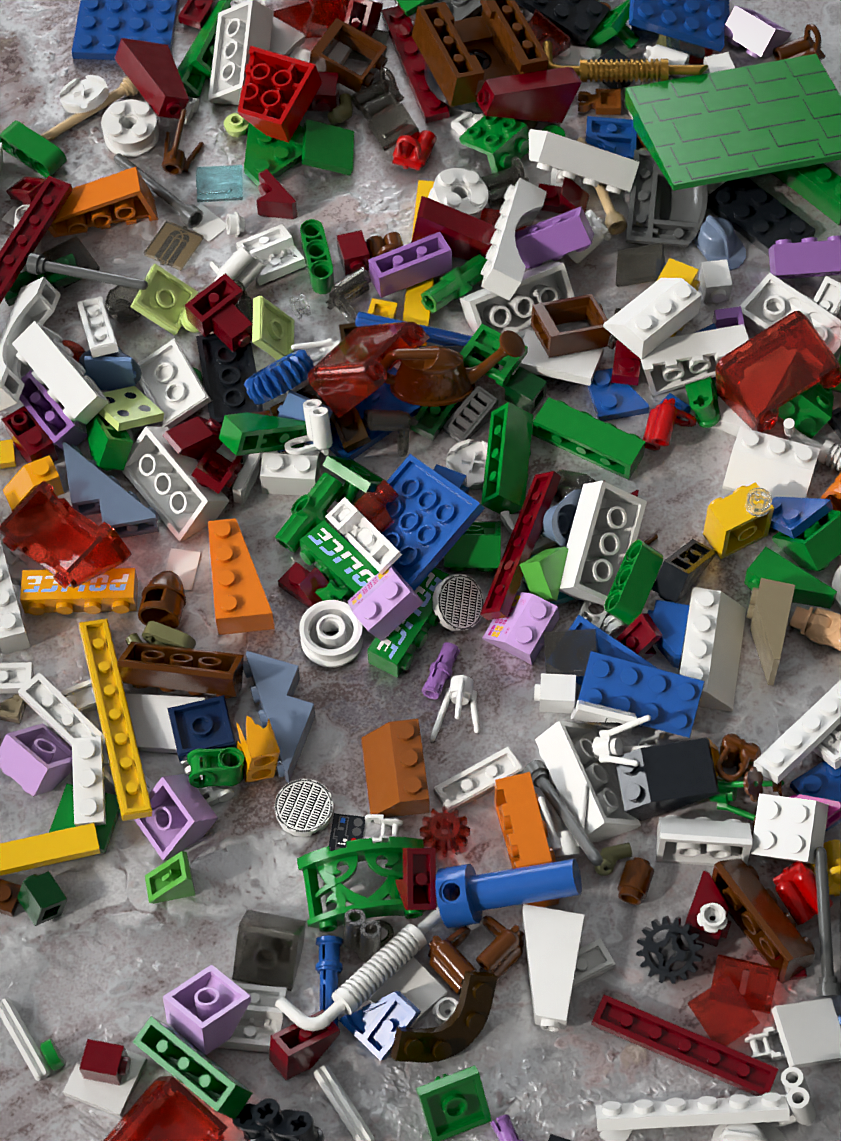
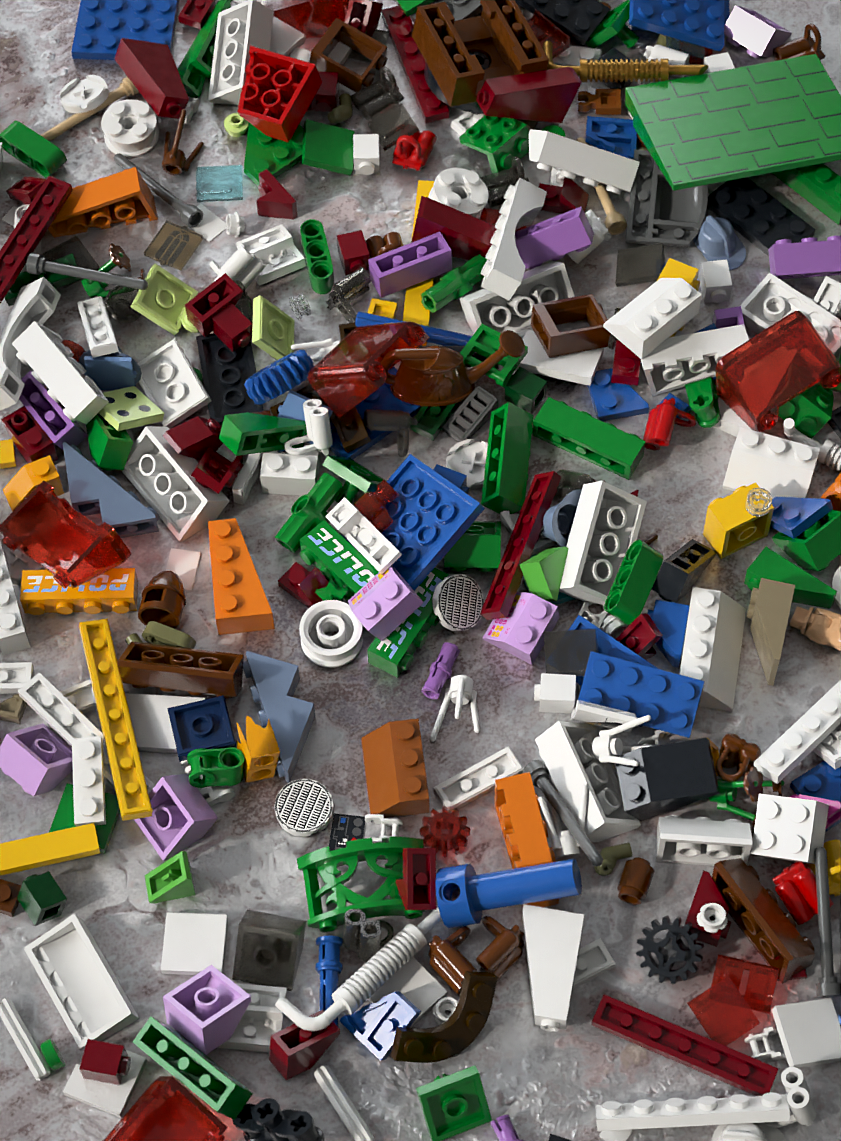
none -> white slope [24,914,139,1050]
none -> plant [81,243,147,299]
none -> white tile [161,912,228,975]
none -> white brick [353,134,380,175]

